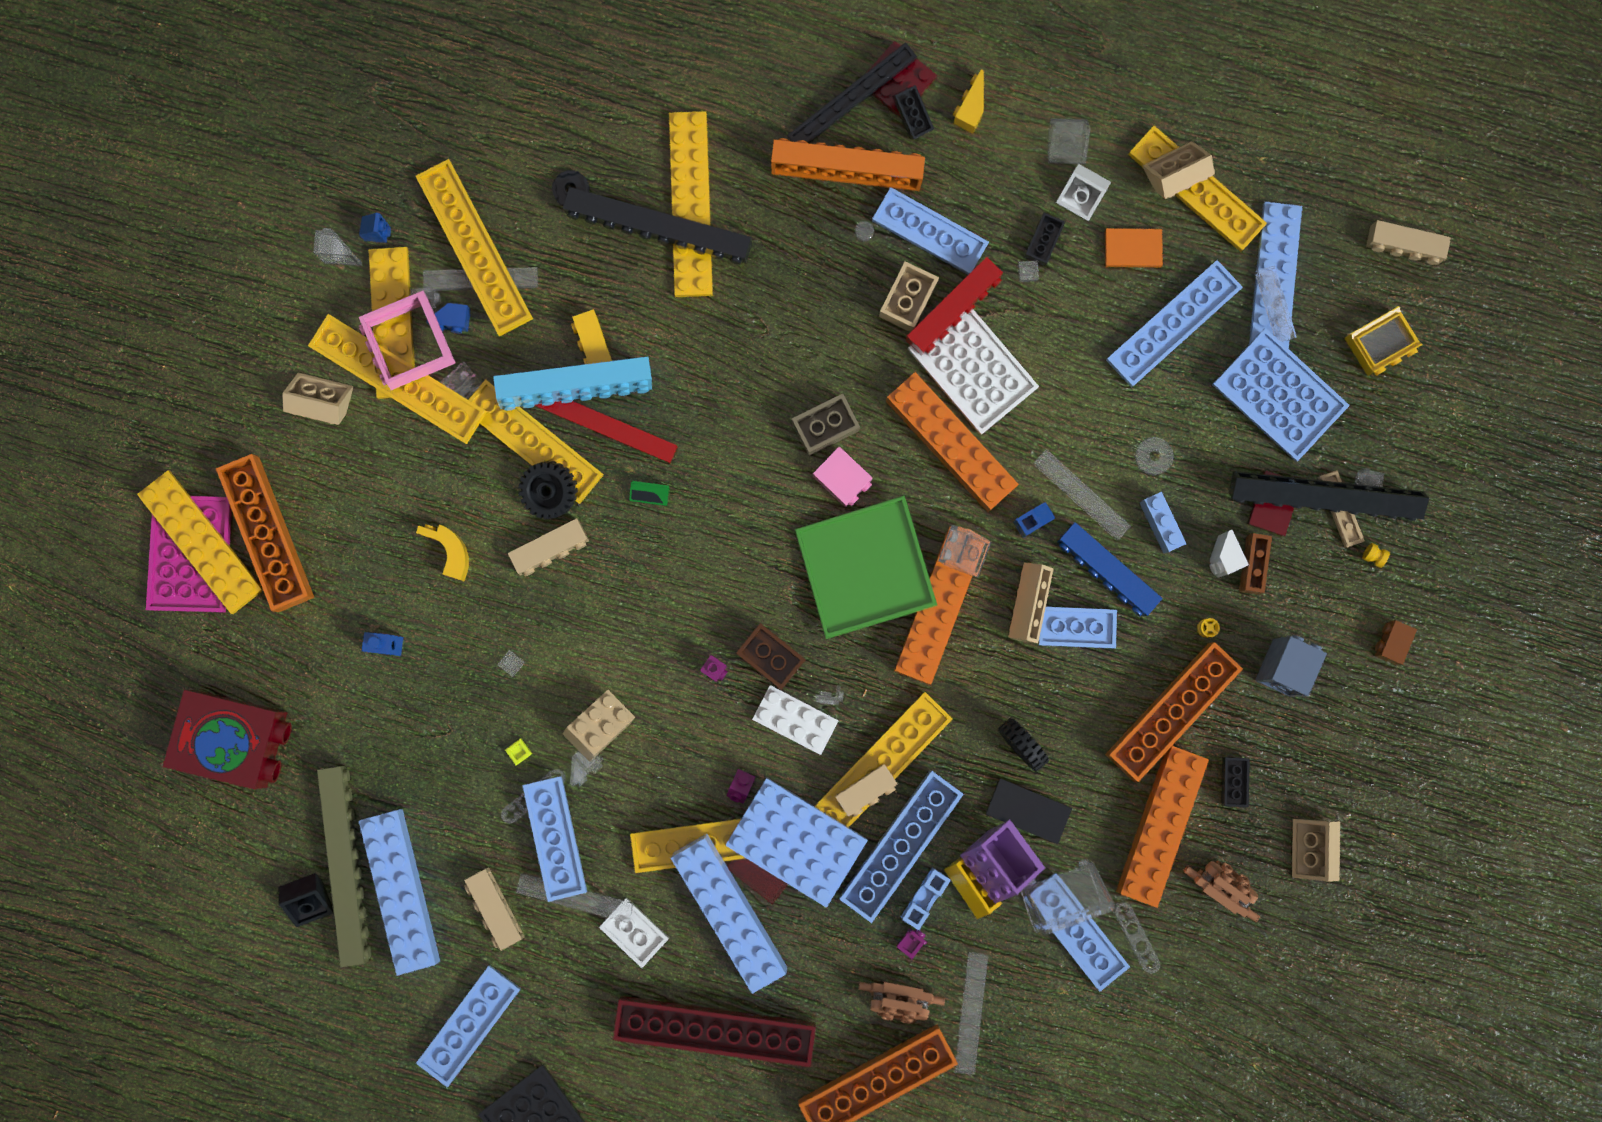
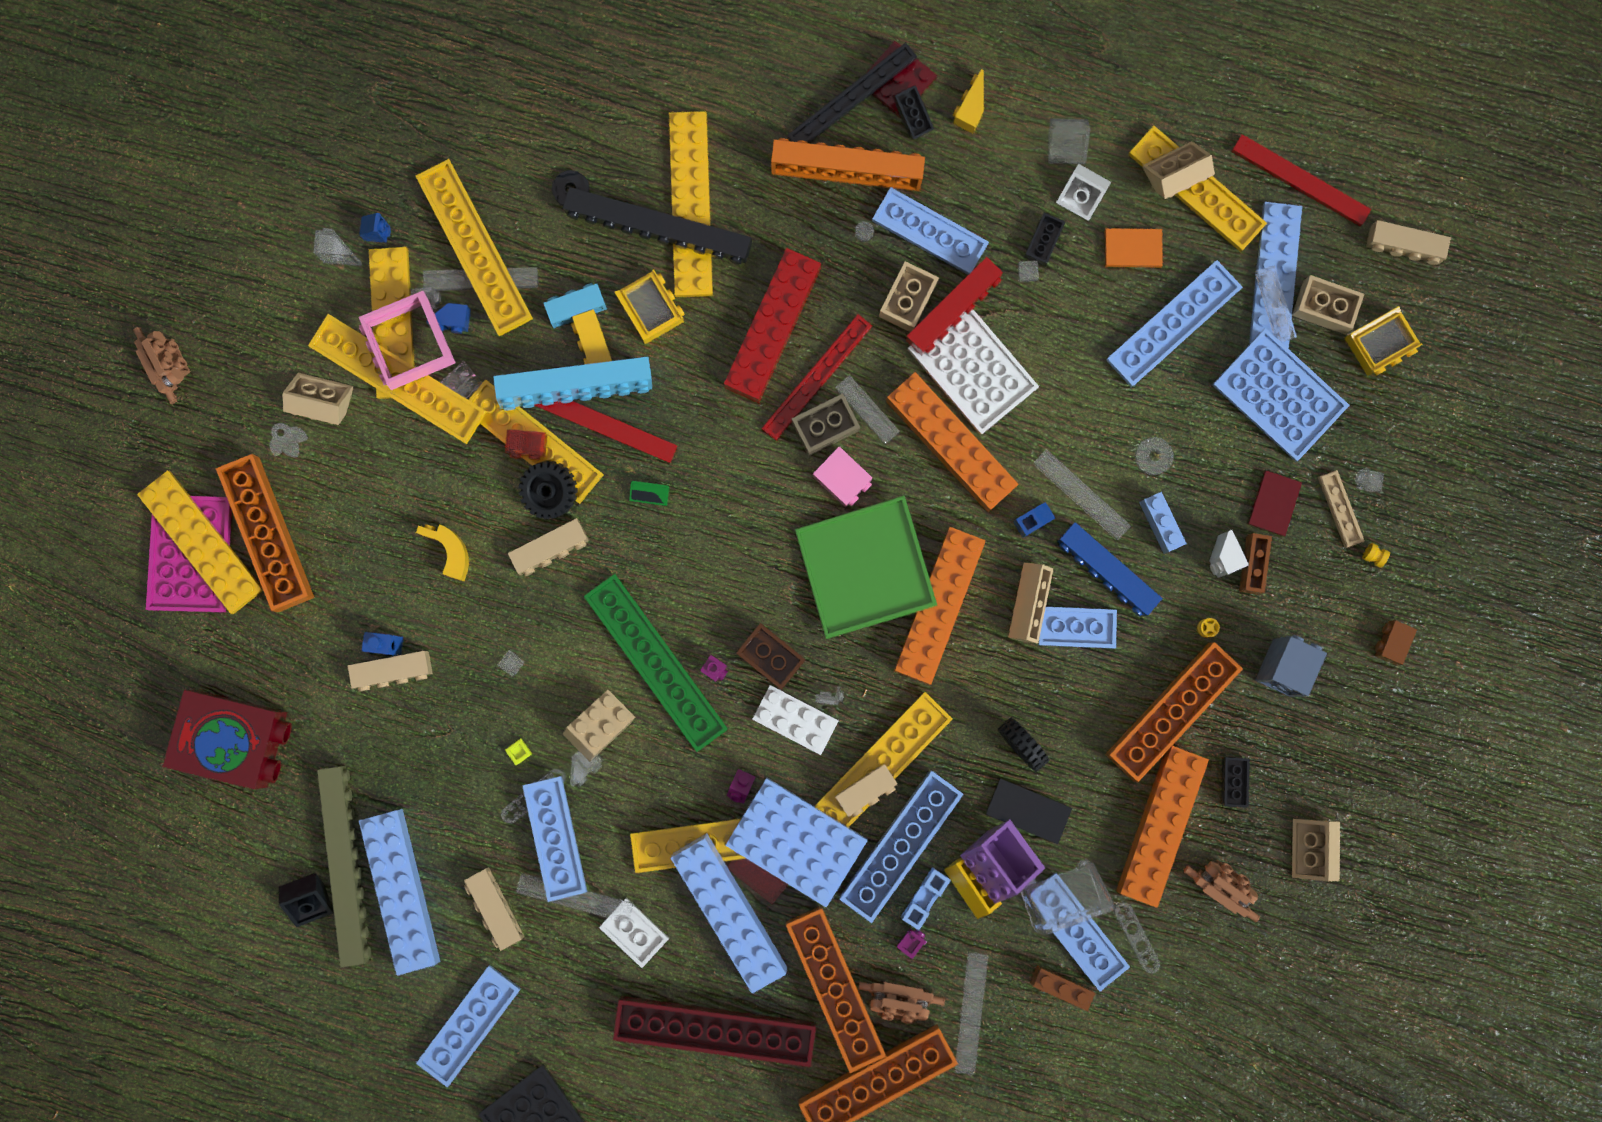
clear slope [938,525,991,578] -> none
black brick [1229,471,1429,521] -> none
none -> nougat piece [133,327,190,404]
none -> clear plate [269,423,308,457]
none -> tan brick [348,651,433,692]
none -> clear red brick [505,430,548,460]
none -> medium azure brick [544,283,607,328]
none -> green plate [584,574,728,752]
none -> window [615,270,685,344]
none -> red brick [724,248,821,404]
none -> red tile [761,314,872,441]
none -> orange brick [786,906,886,1073]
none -> clear plate [835,375,900,445]
none -> dark orange brick [1030,965,1095,1011]
none -> red tile [1231,134,1372,227]
none -> tan brick [1292,275,1364,334]

